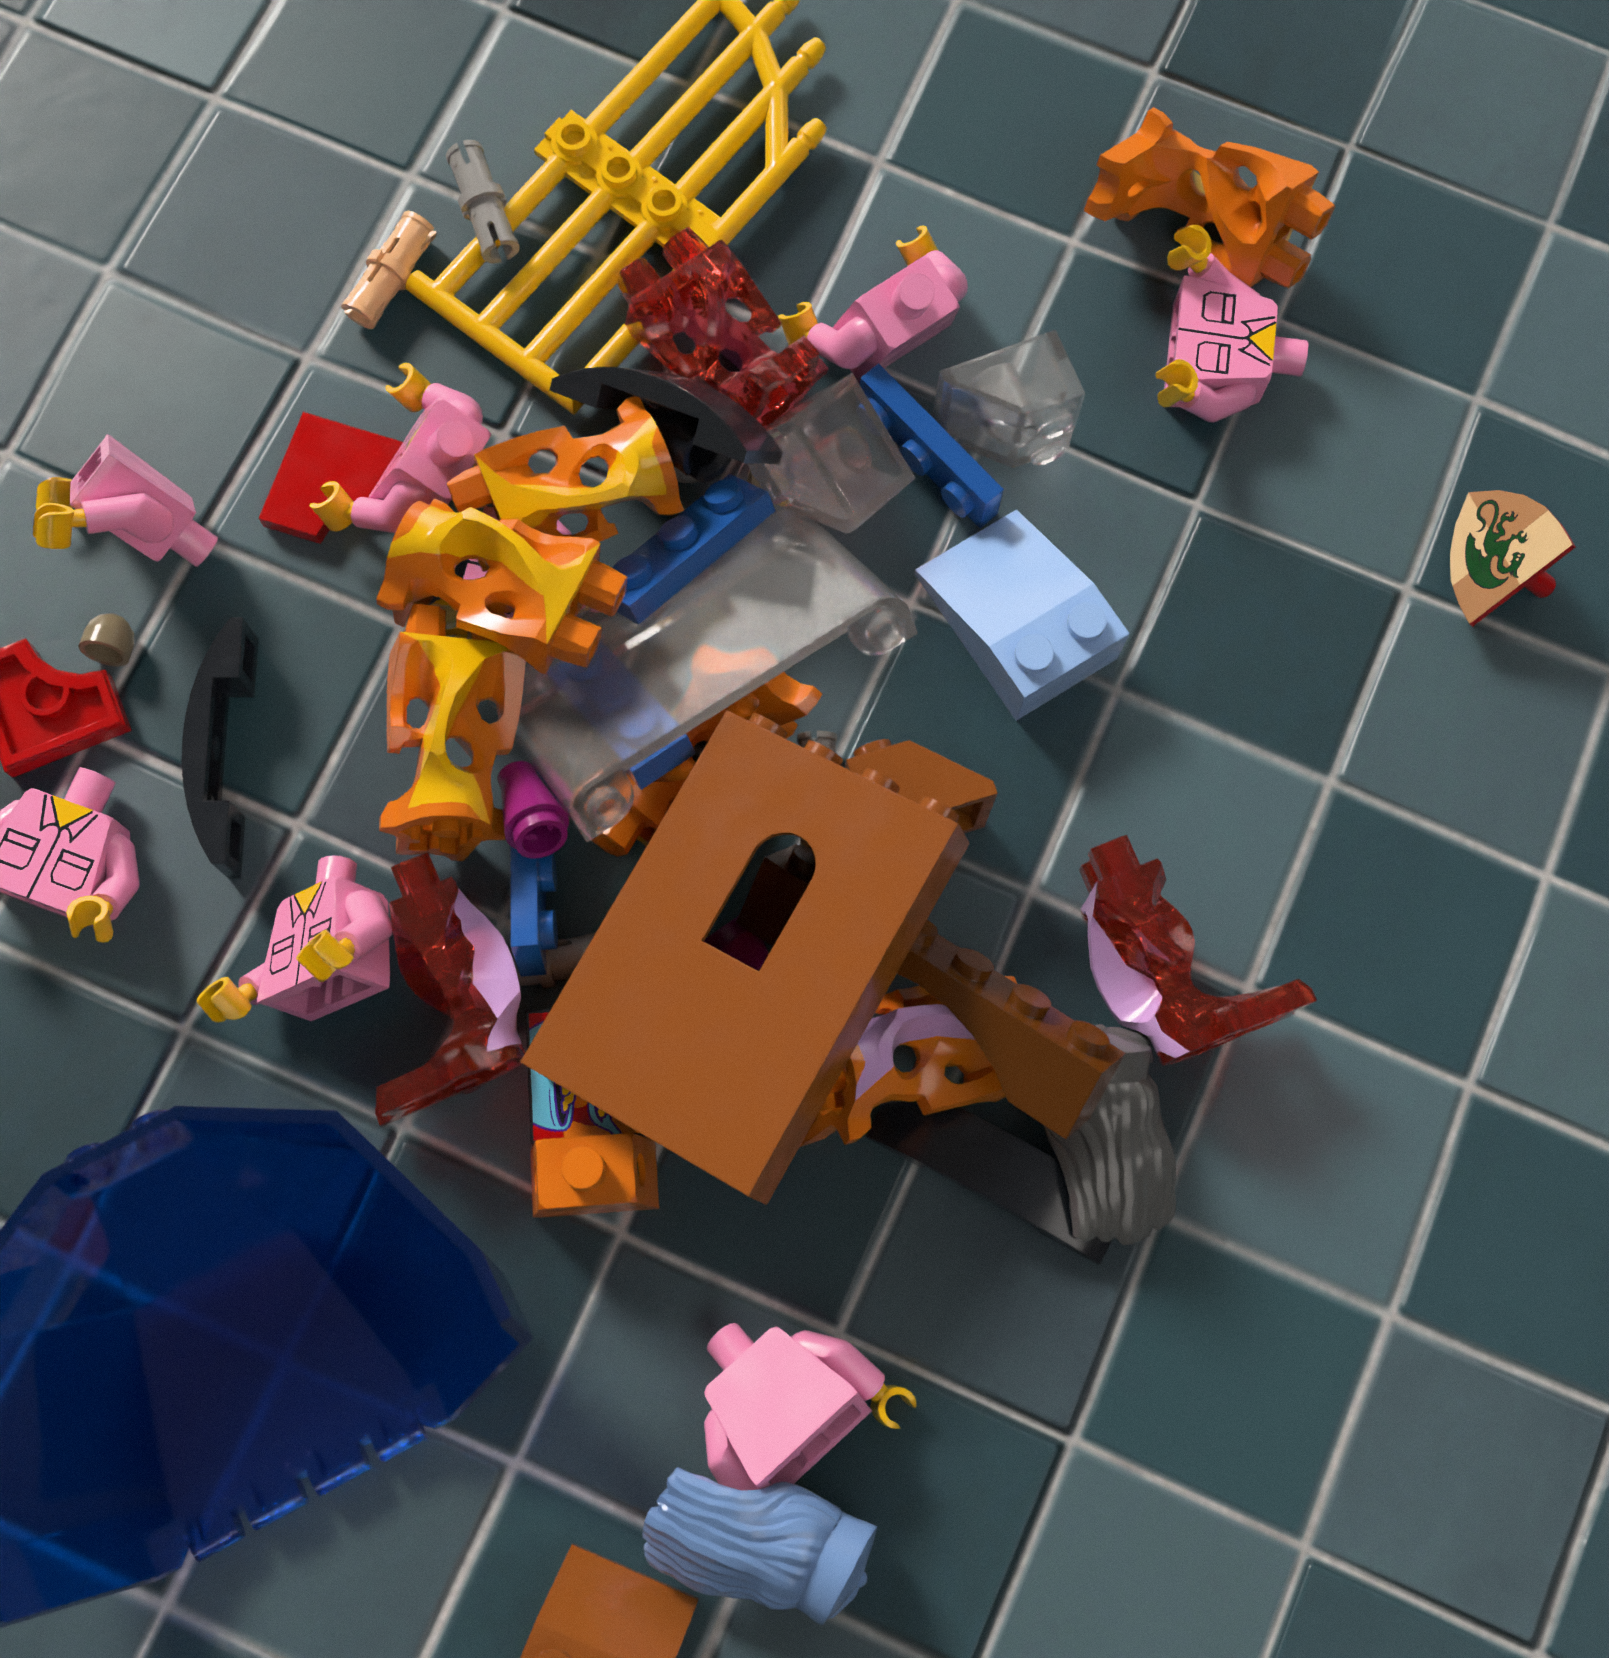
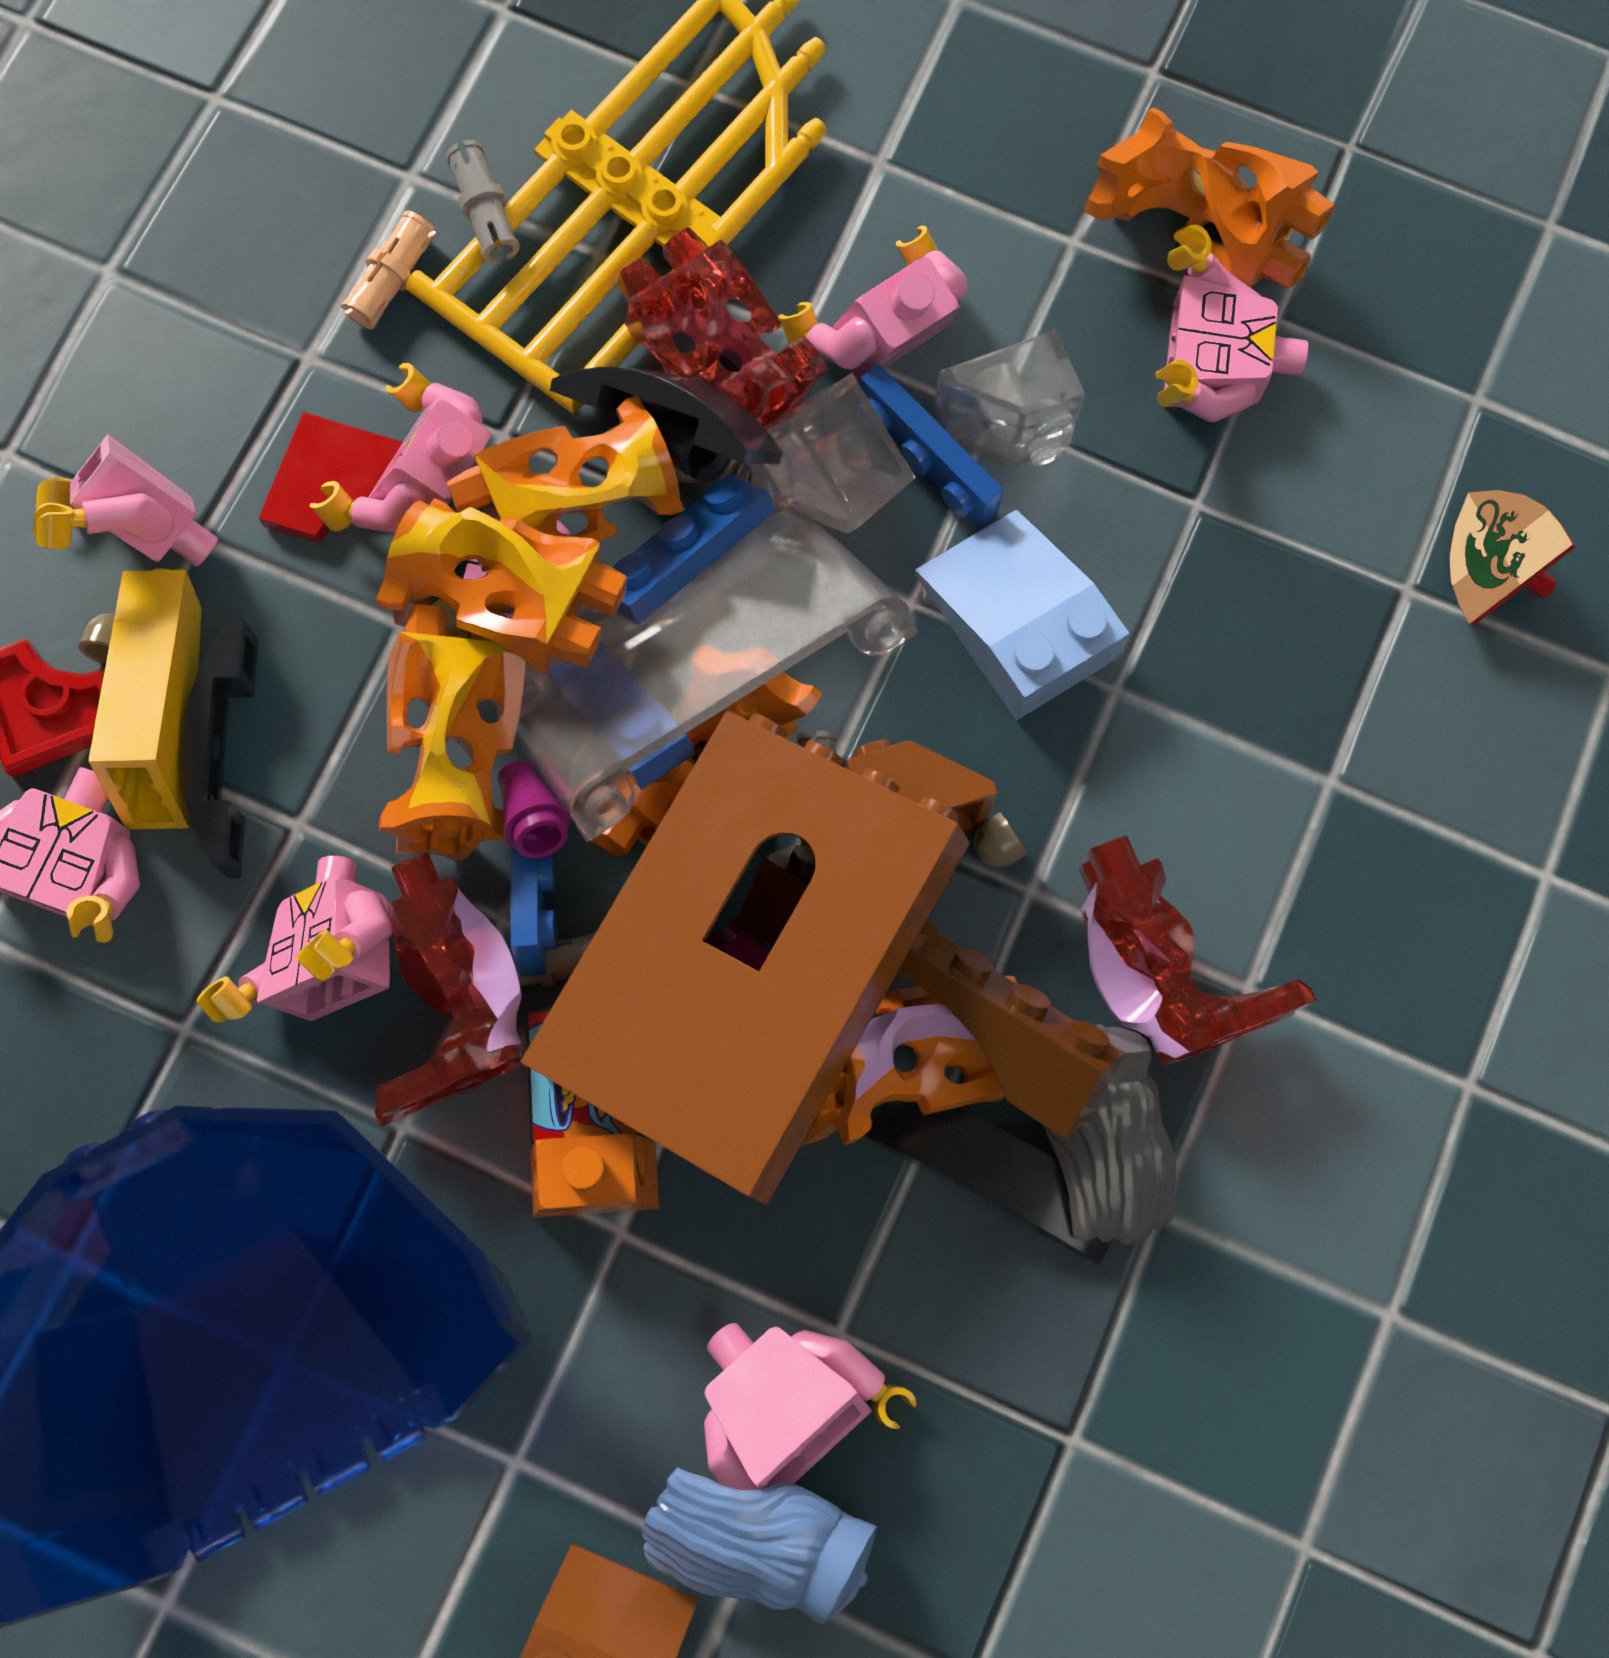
none -> yellow slope [89,568,202,830]
none -> dark tan hinge [973,812,1028,868]

